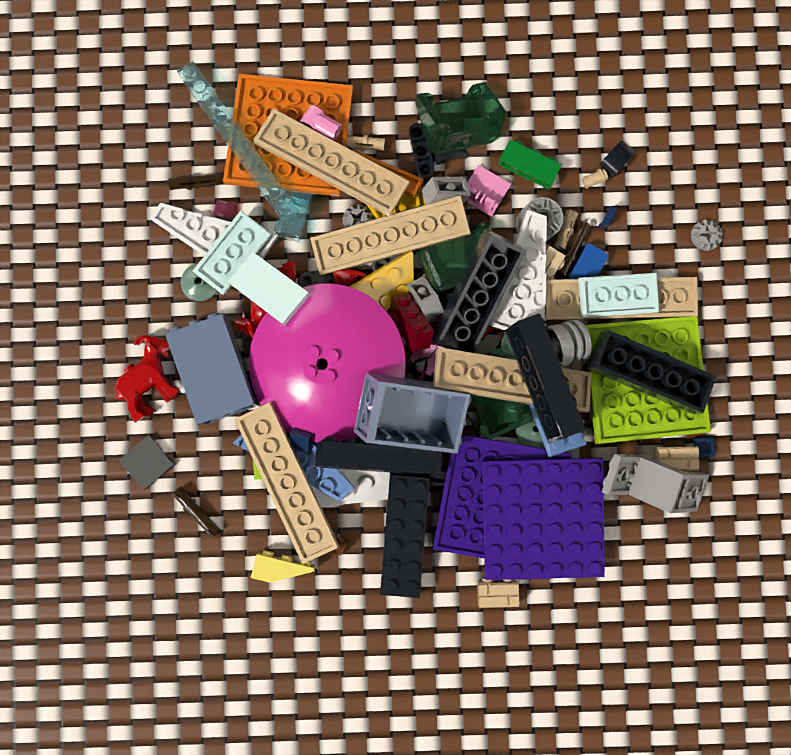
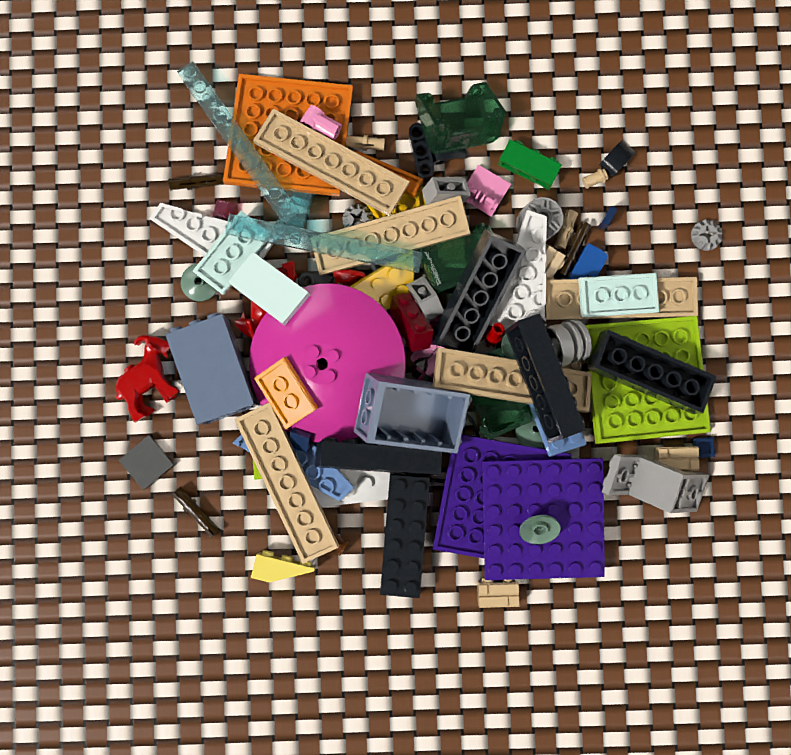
none -> clear light blue plate [225,214,423,273]
none -> light orange tile [254,357,318,429]
none -> red axle [485,323,505,348]
none -> sand green dish [519,515,560,544]

